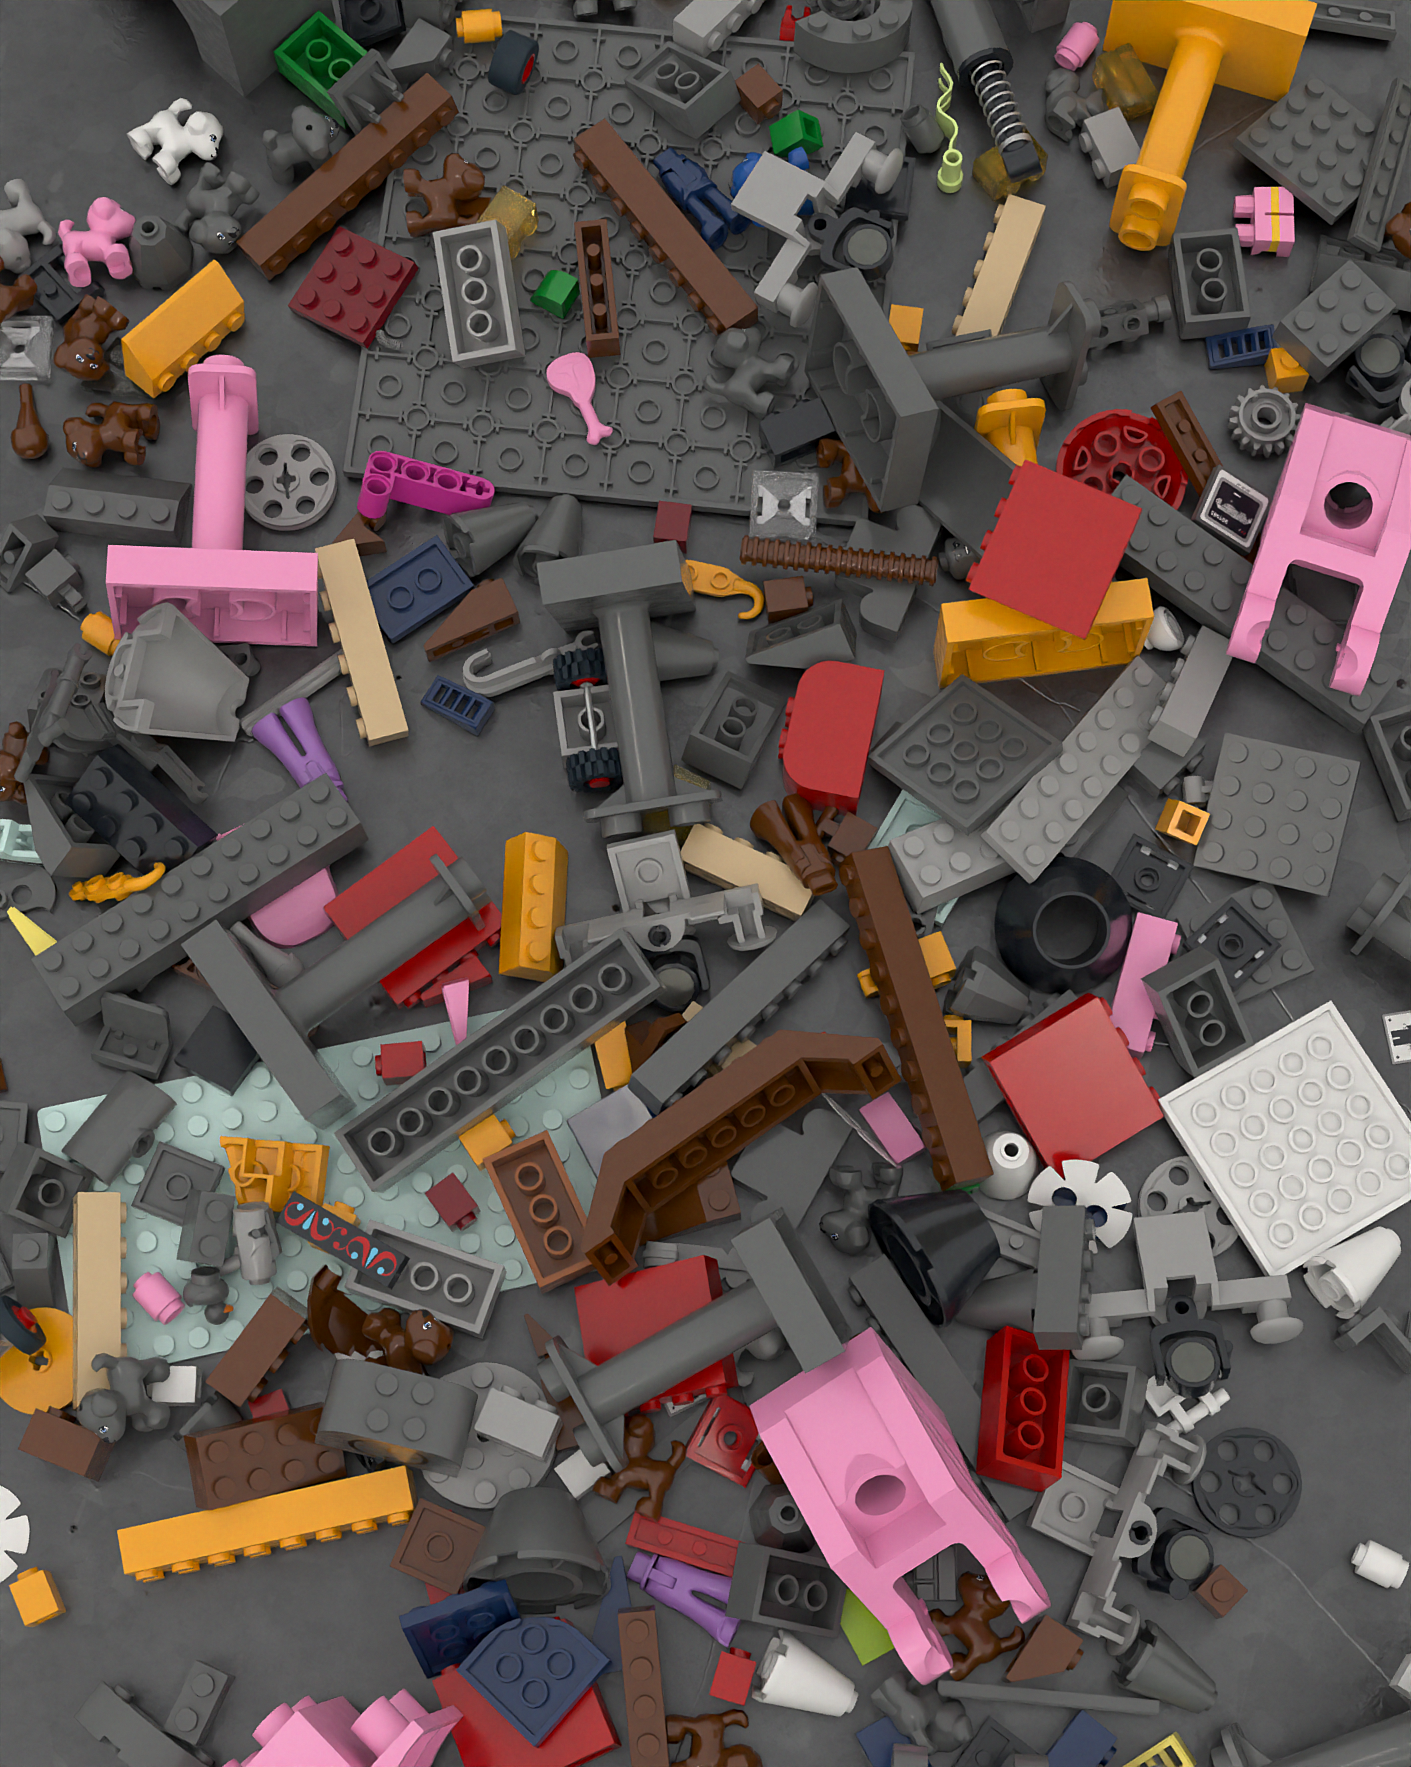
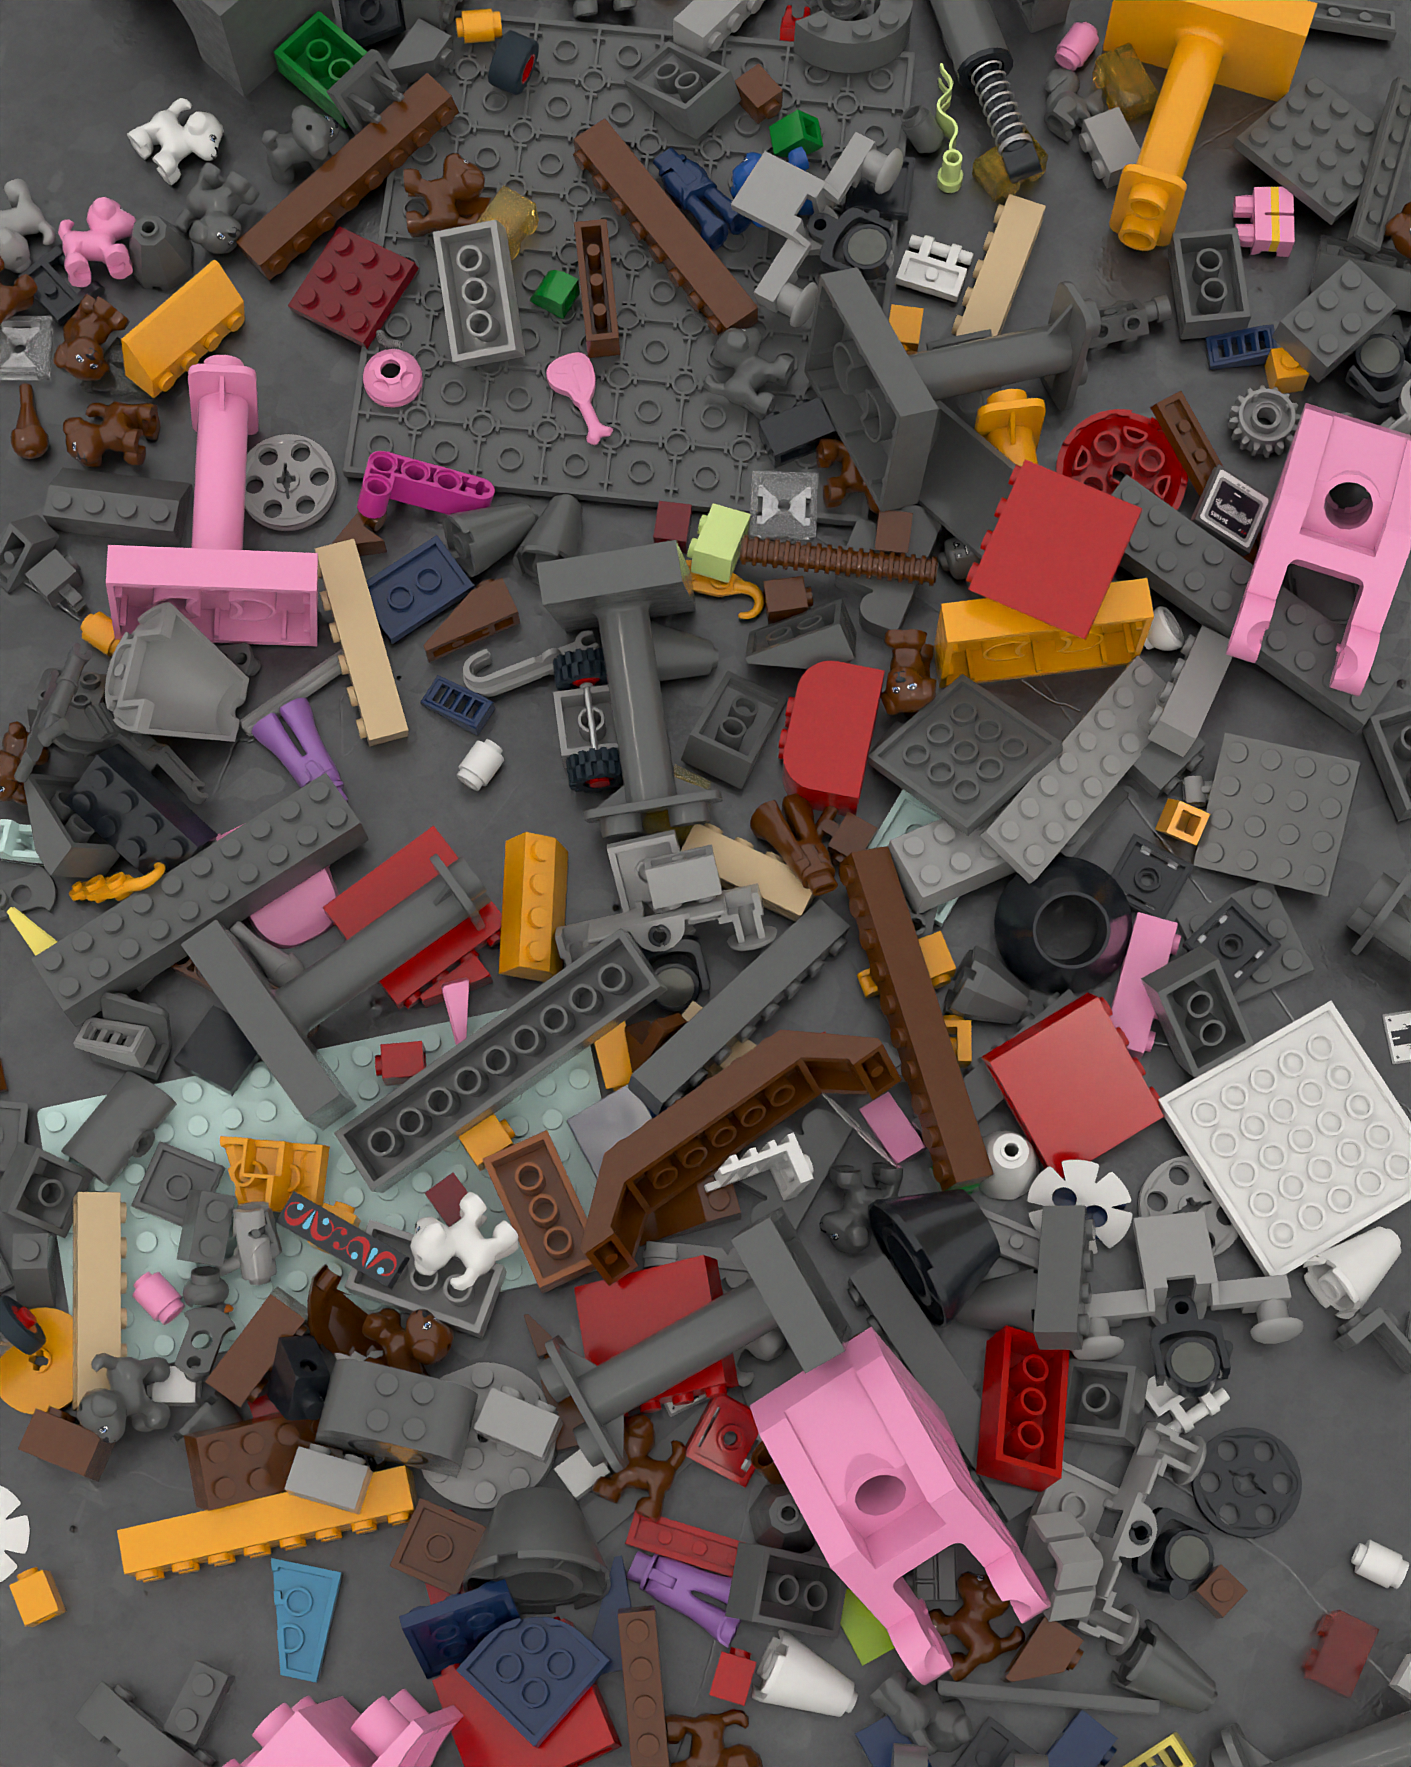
none -> light grey slope [73,1017,156,1068]
none -> dark grey piece [175,1307,236,1383]
none -> black torso [267,1335,330,1421]
none -> dark azure wing [271,1558,343,1683]
none -> light grey brick [285,1444,373,1515]
none -> bright pink piece [363,349,423,408]
none -> white animal [410,1192,519,1291]
none -> white brick [456,739,504,791]
none -> light grey brick [644,844,722,910]
none -> yellowish green brick [687,503,751,583]
none -> white plate [704,1133,814,1201]
none -> reddish brown brick [875,510,913,553]
none -> reddish brown animal [880,629,937,719]
none -> white plate [895,234,974,303]
none -> light grey piece [1022,1510,1103,1622]
none -> clear red brick [1302,1609,1379,1698]

